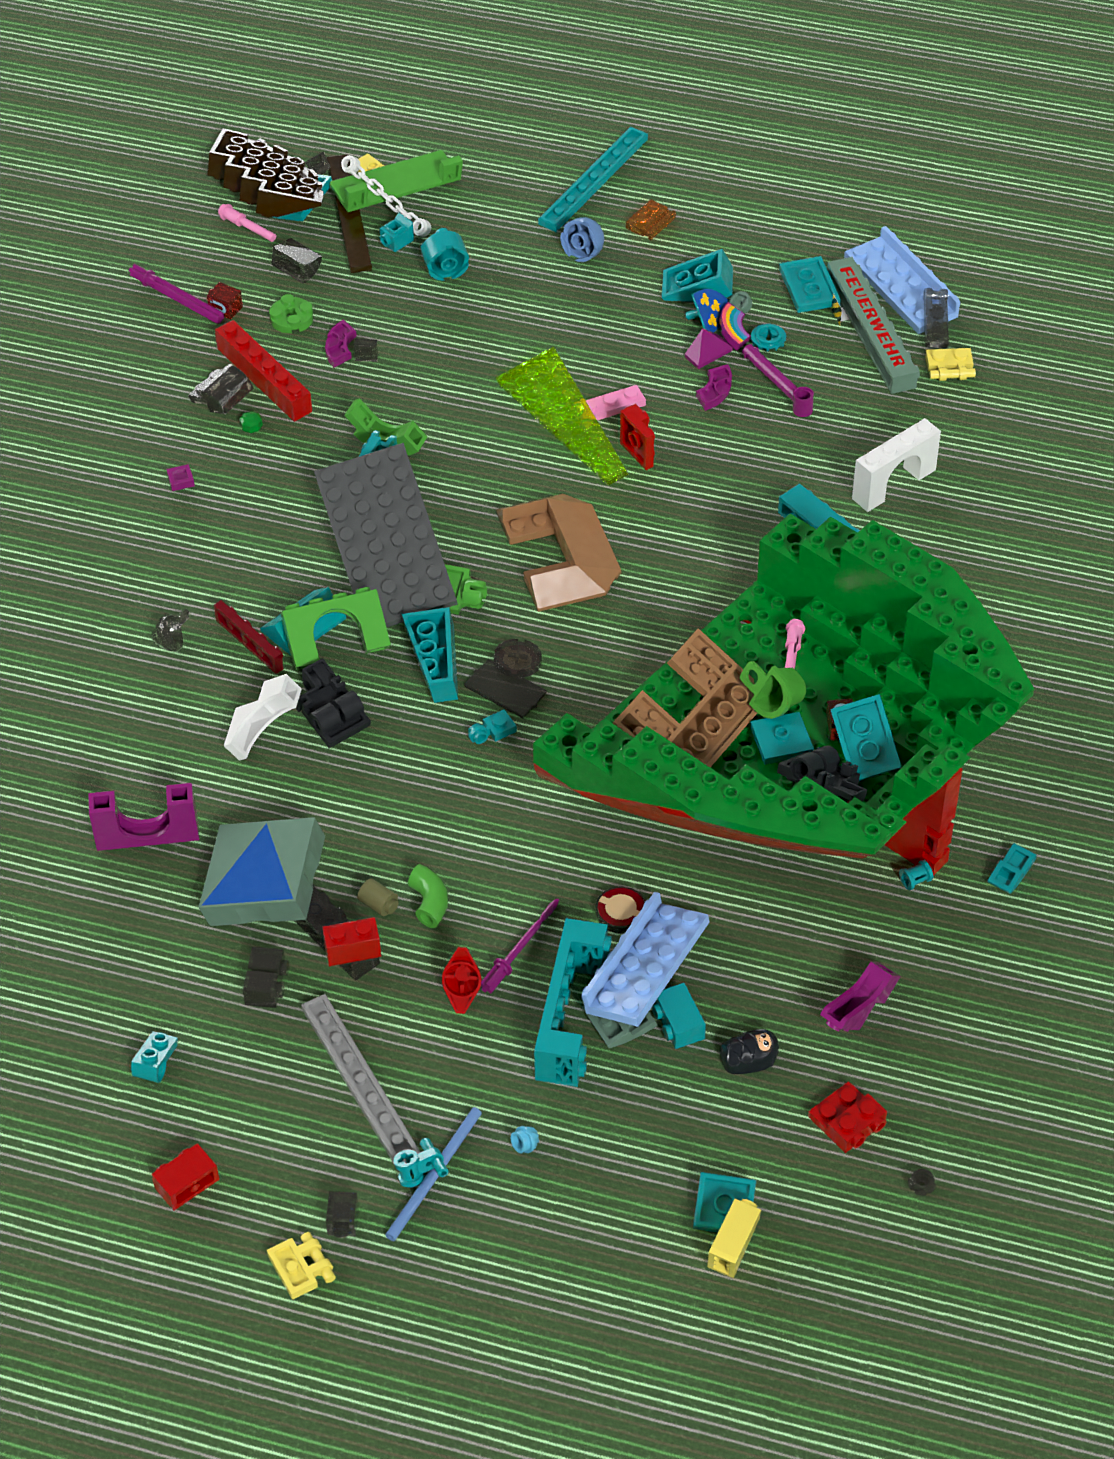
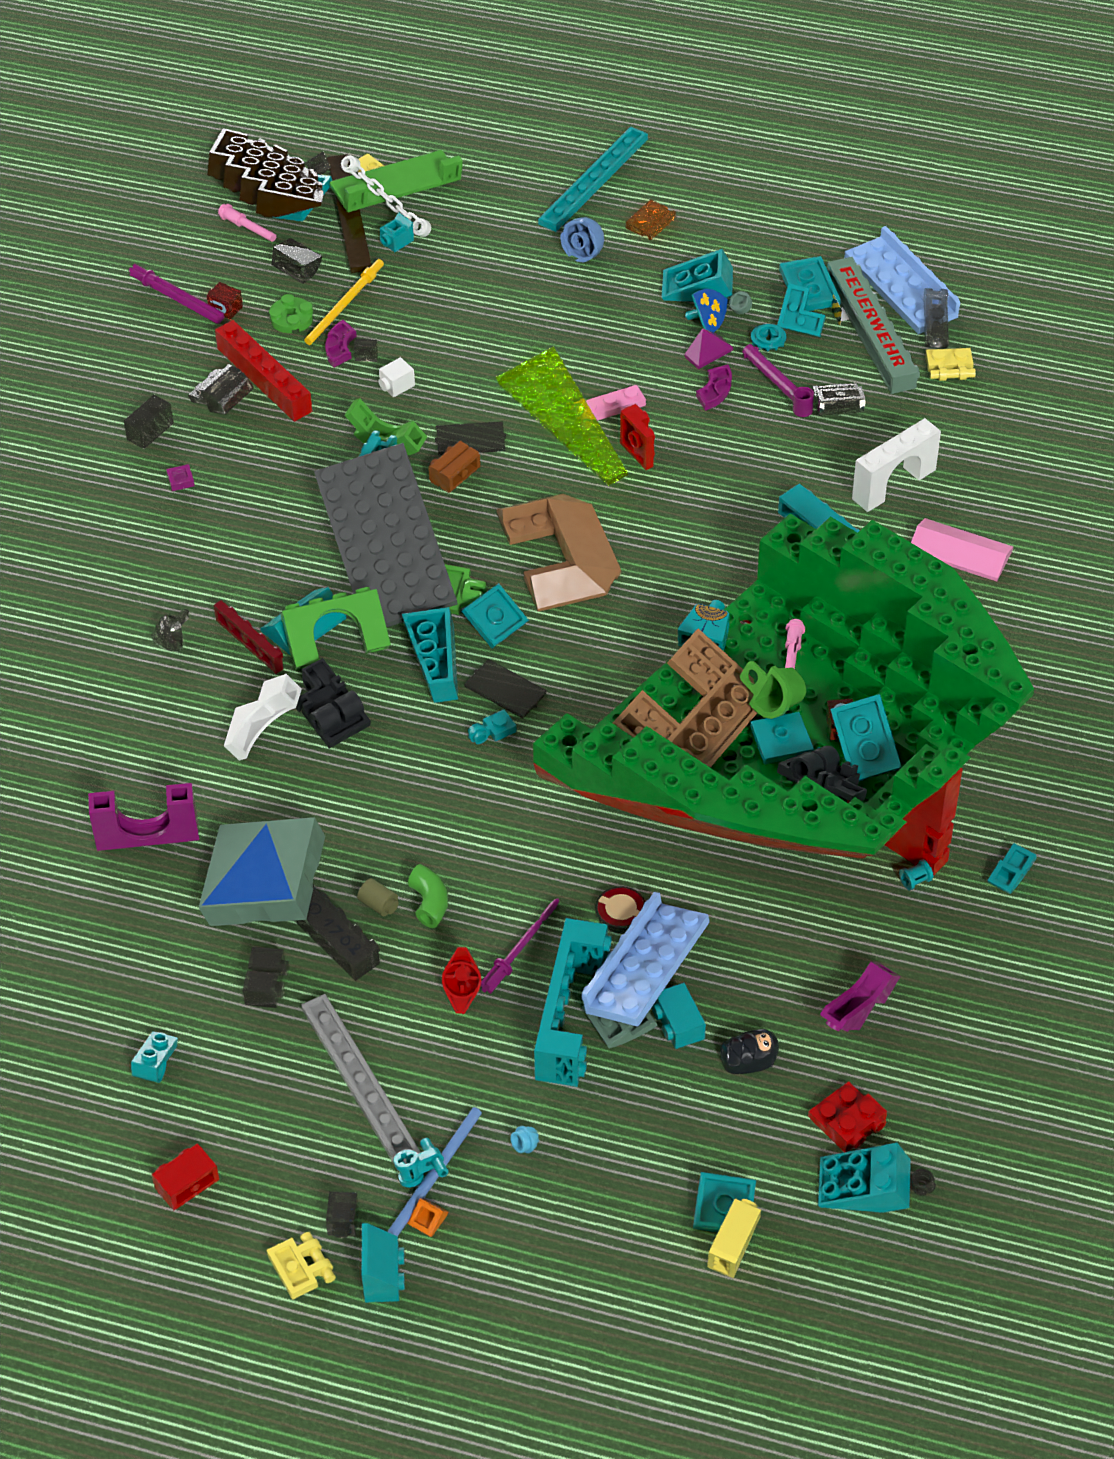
green tile [239,411,263,433] -> none
red brick [322,917,381,966] -> none
teal brick [420,228,469,281] -> none
clear smoke tile [494,639,542,678] -> none
tile [719,302,751,350] -> none
none -> clear smoke brick [124,395,174,449]
none -> yellow bar [304,259,384,345]
none -> teal slope [362,1223,405,1303]
none -> white brick [379,357,415,397]
none -> orange slope [407,1198,449,1237]
none -> dark orange brick [429,441,480,493]
none -> clear smoke piece [435,421,506,455]
none -> teal plate [462,583,529,649]
none -> teal torso [678,600,730,651]
none -> teal plate [777,283,826,338]
none -> clear smoke brick [812,383,865,416]
none -> teal slope [818,1143,911,1213]
none -> bright pink slope [911,518,1013,582]

